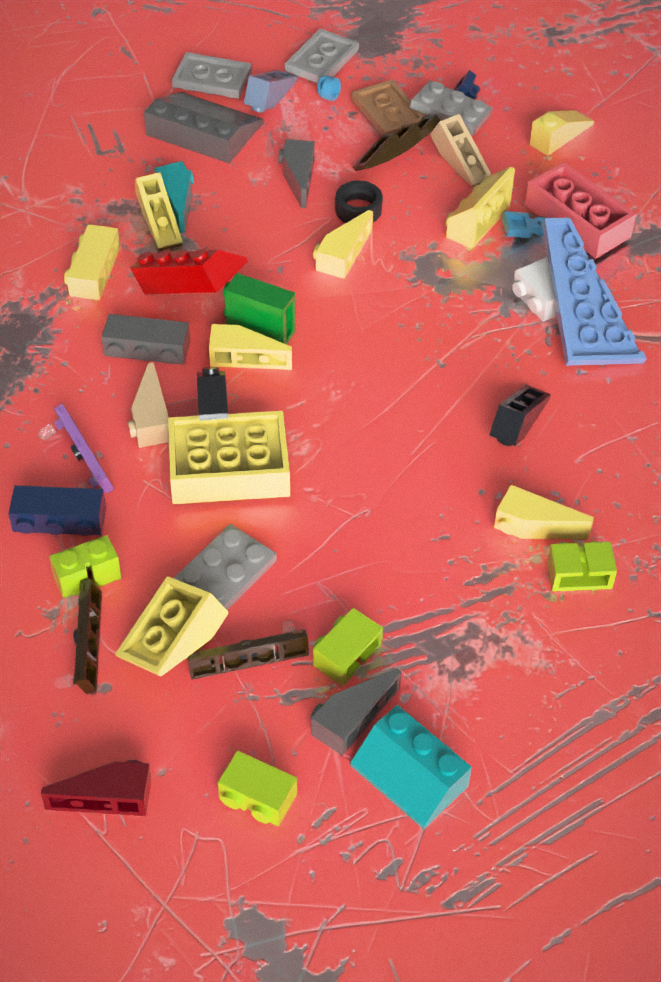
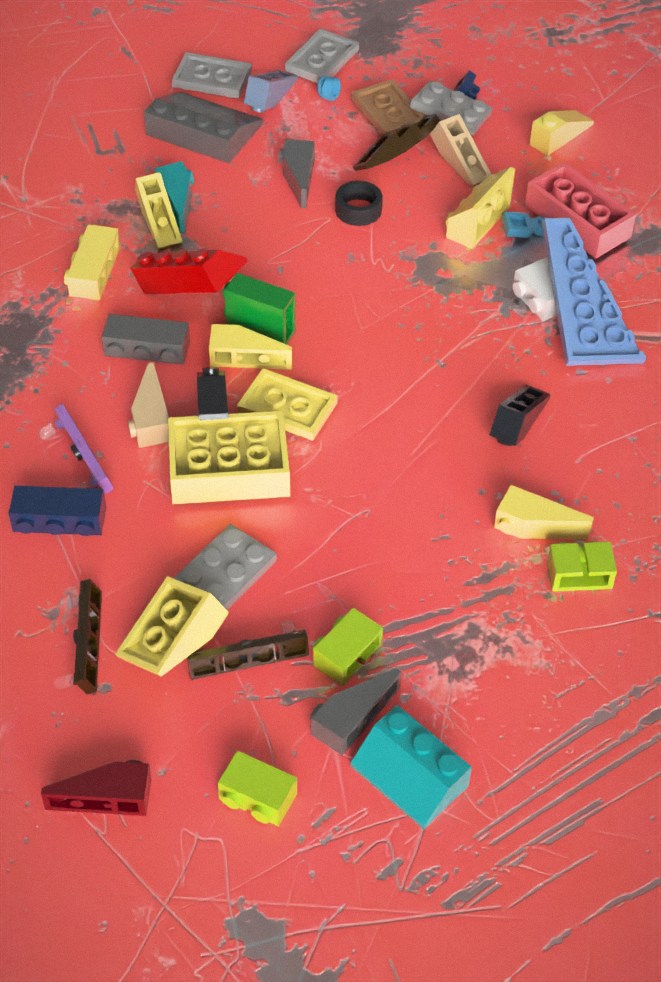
lime piece [49,535,122,600] -> none
light yellow slope [313,210,373,279] -> none
none -> light yellow plate [237,368,338,441]

